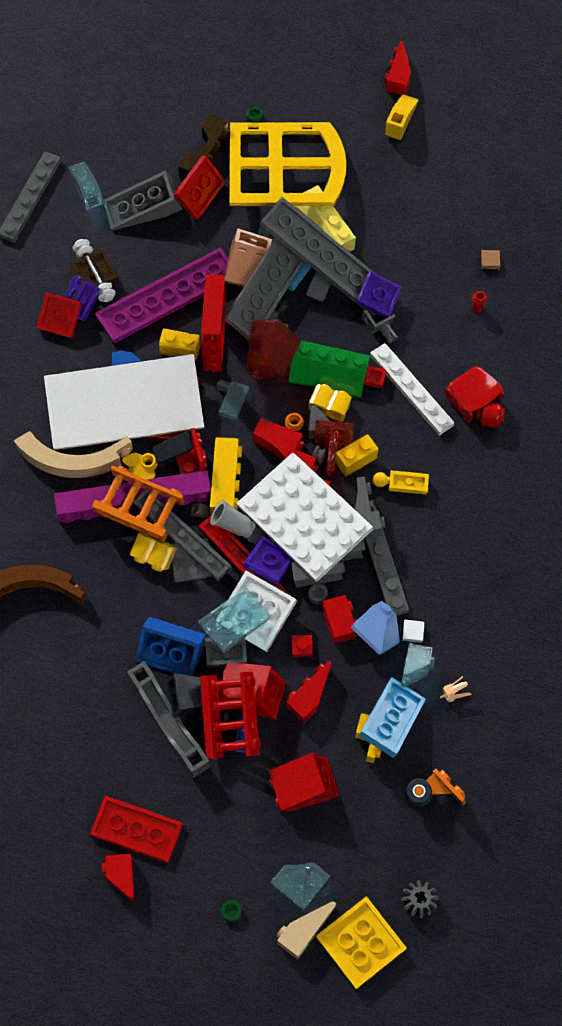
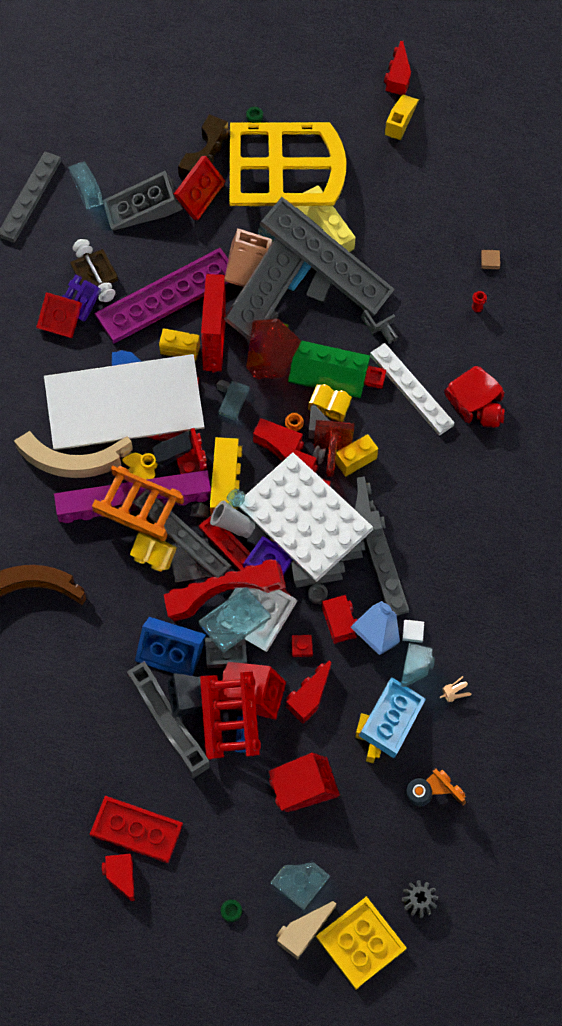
dark purple plate [356,271,402,318] -> none
yellow plate [373,470,429,495] -> none
none -> red arch [164,559,286,622]
none -> clear light blue plate [227,489,245,507]

